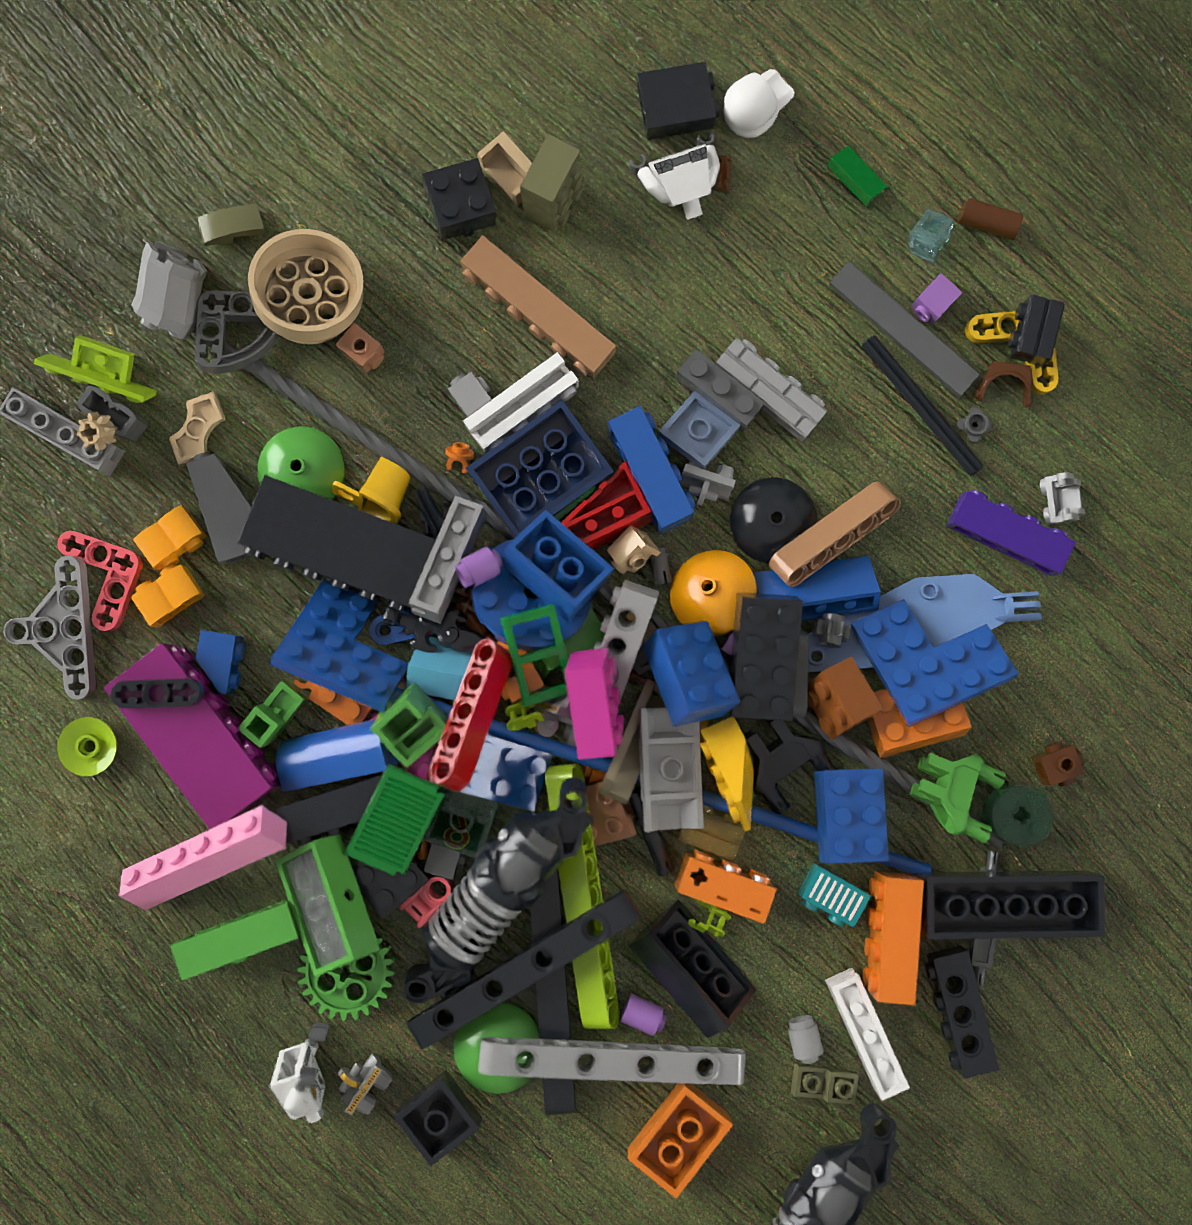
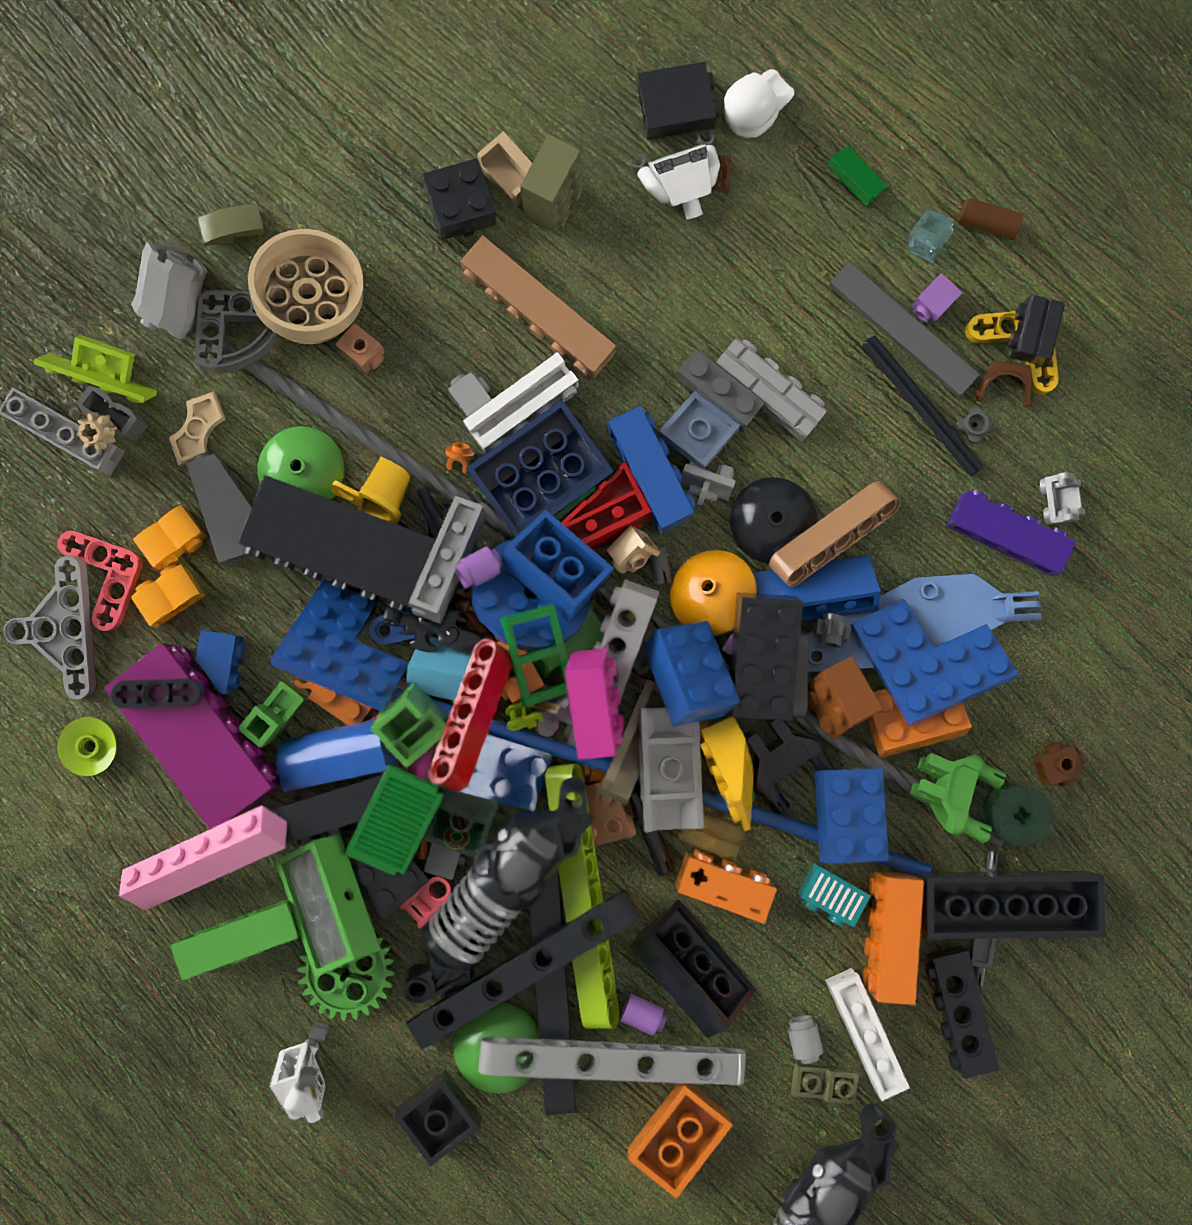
light grey hips [338,1053,393,1116] -> none
lime piece [688,900,731,937] -> none

